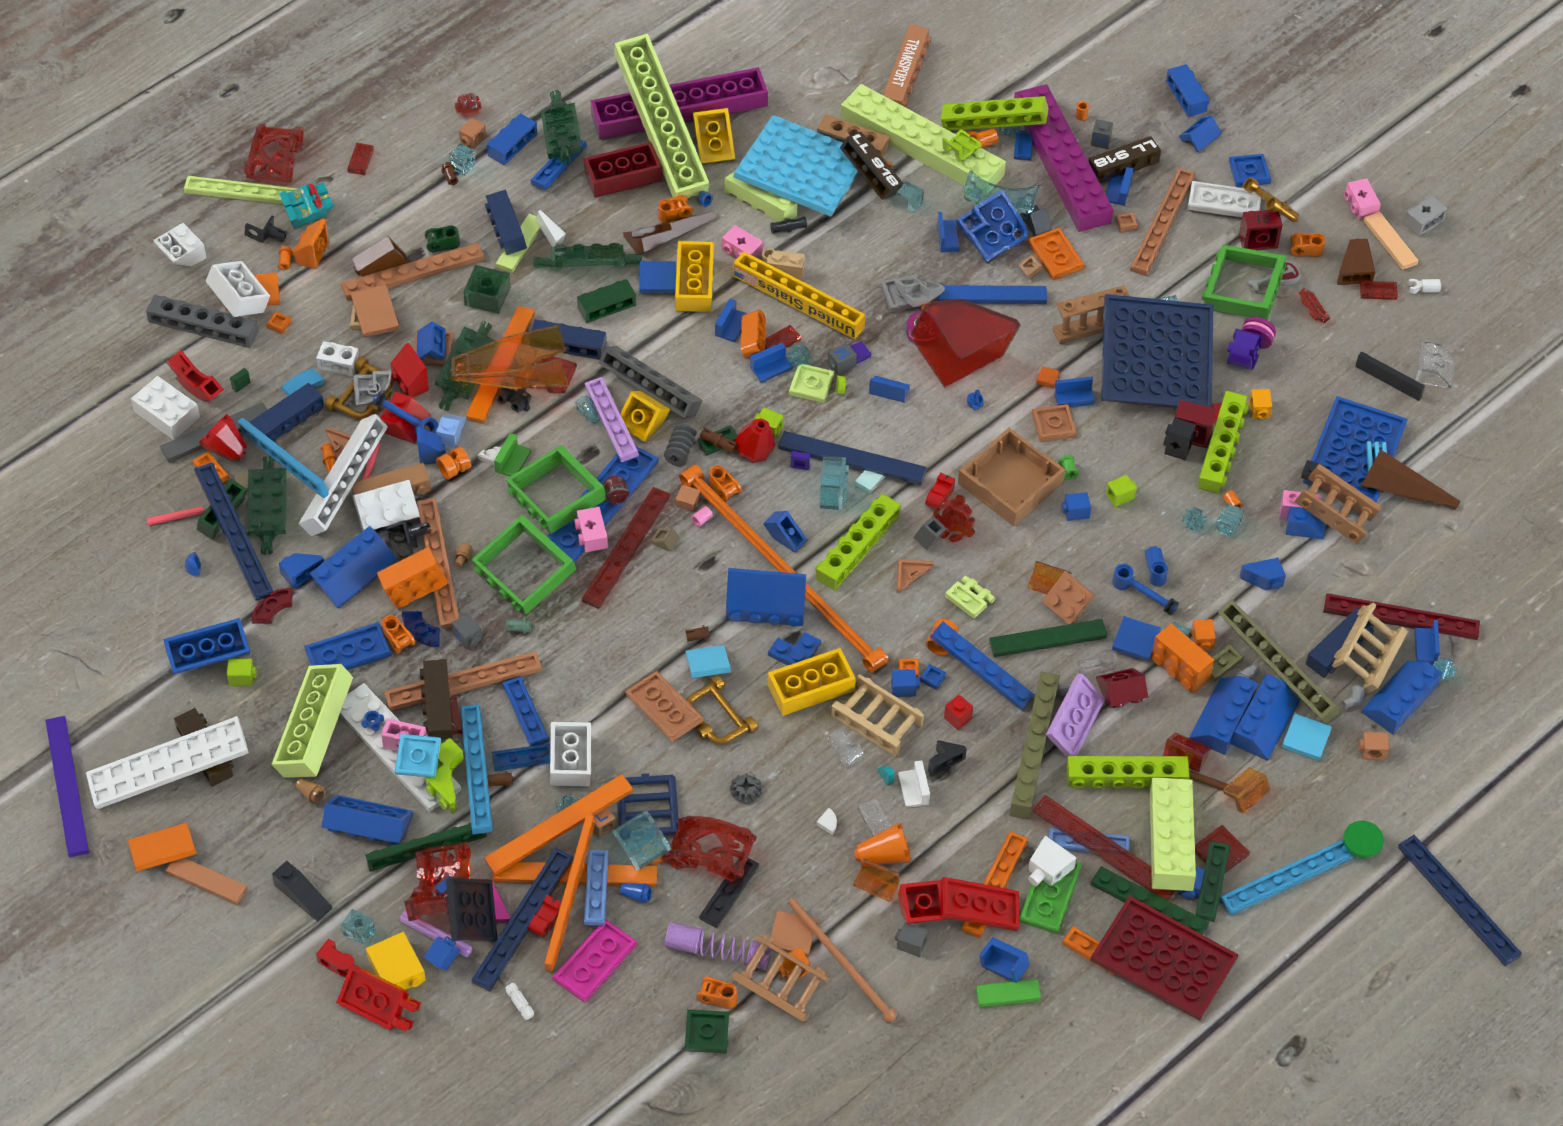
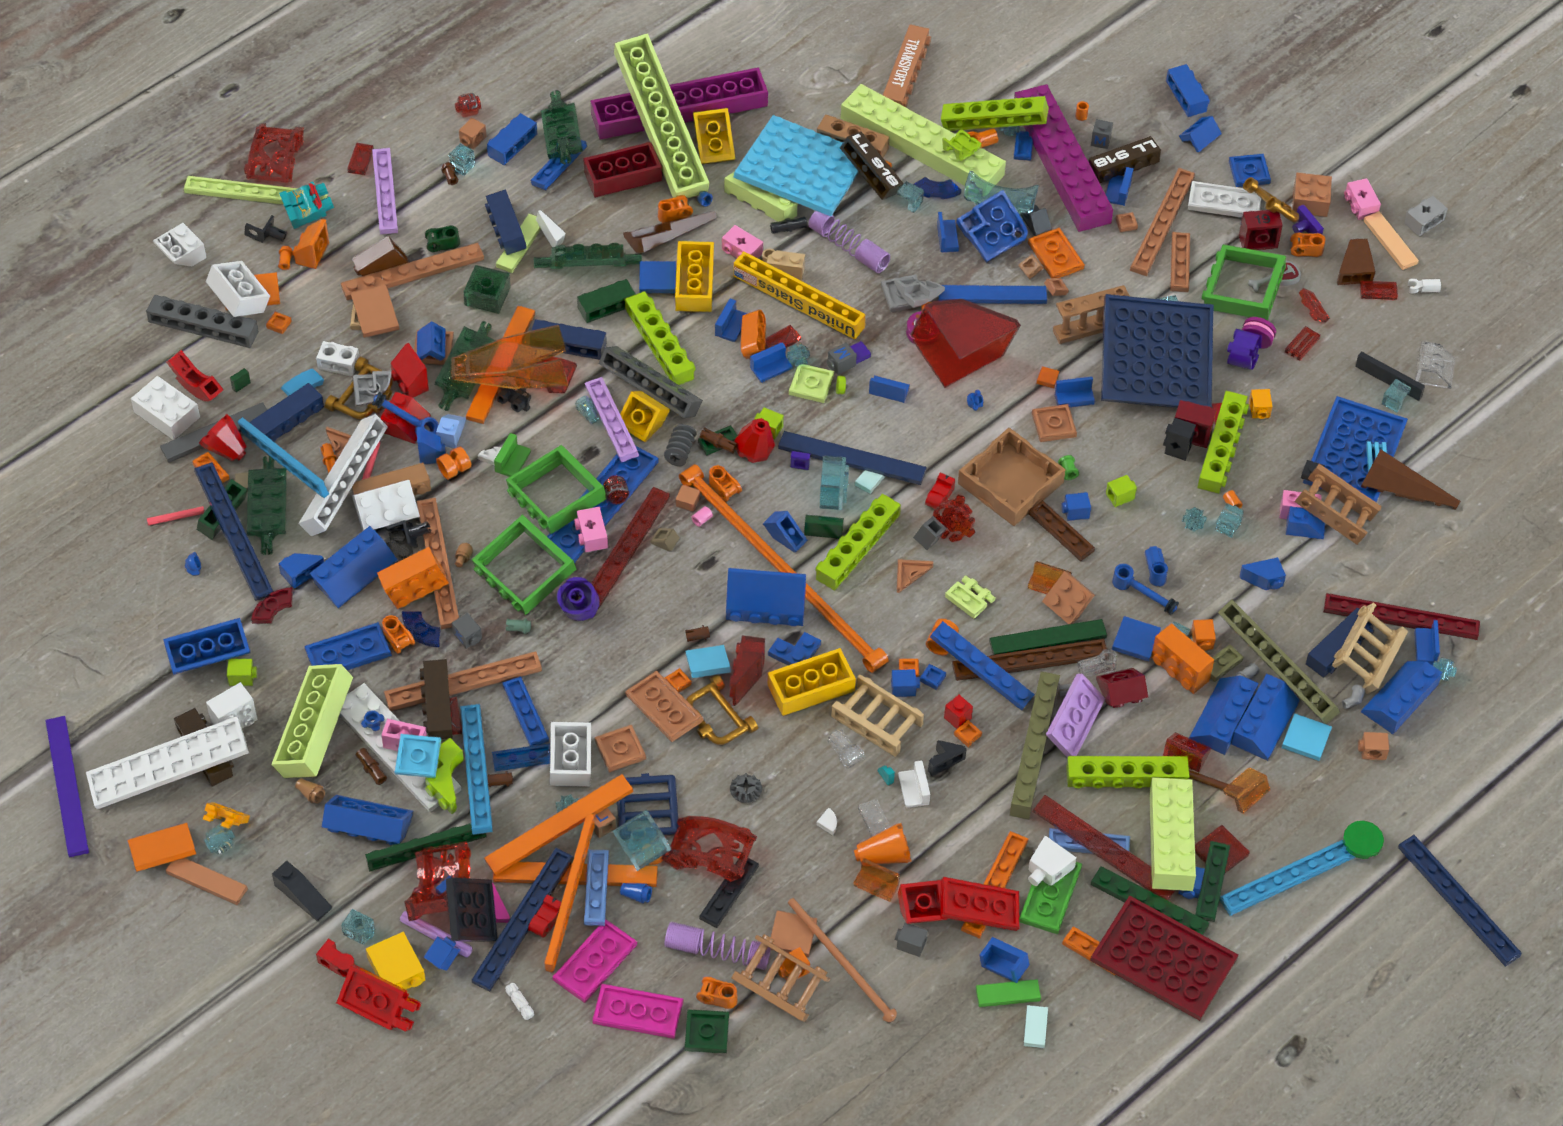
none -> light orange plate [203,802,250,828]
none -> clear light blue head [204,824,235,855]
none -> white brick [206,682,257,729]
none -> reddish brown pin [355,748,387,785]
none -> lavender plate [372,148,398,234]
none -> dark purple brick [557,577,600,621]
none -> dark pink tile [592,984,683,1039]
none -> nougat plate [595,725,646,772]
none -> lime brick [625,291,696,385]
none -> orange tile [665,668,692,693]
none -> clear red slope [729,635,765,706]
none -> dark green brick [804,514,844,539]
none -> lavender piece [809,211,890,273]
none -> clear blue tile [912,177,961,199]
none -> reddish brown tile [952,639,1109,681]
none -> orange tile [954,720,982,747]
none -> light aqua tile [1024,1005,1048,1048]
none -> reddish brown tile [1028,500,1095,562]
none -> nougat tile [1044,278,1069,296]
none -> nougat tile [1170,232,1190,292]
none -> clear red tile [1285,326,1321,361]
none -> nougat brick [1292,172,1332,217]
none -> dark purple tile [1292,204,1324,234]
none -> clear light blue panel [1382,379,1411,413]

